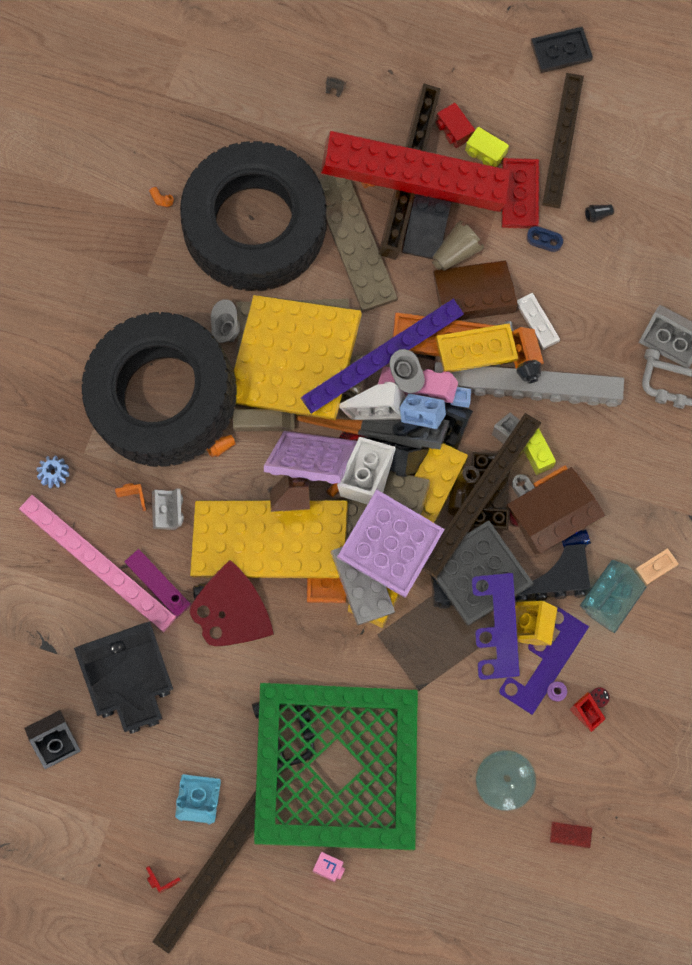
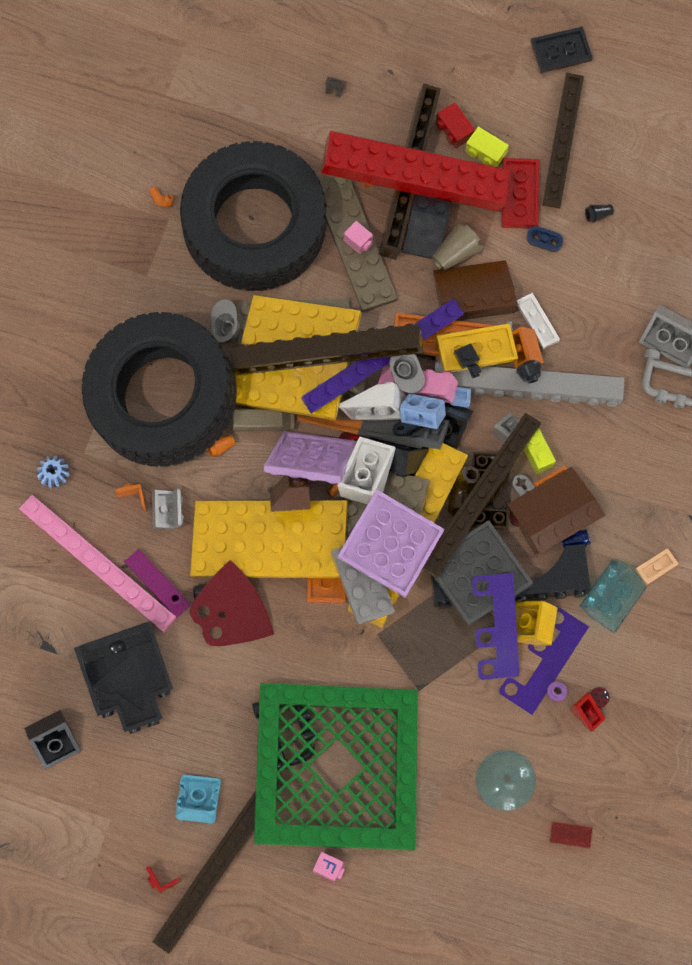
none -> dark brown brick [231,323,424,376]
none -> bright pink brick [343,221,373,254]
none -> black plate [453,343,482,379]

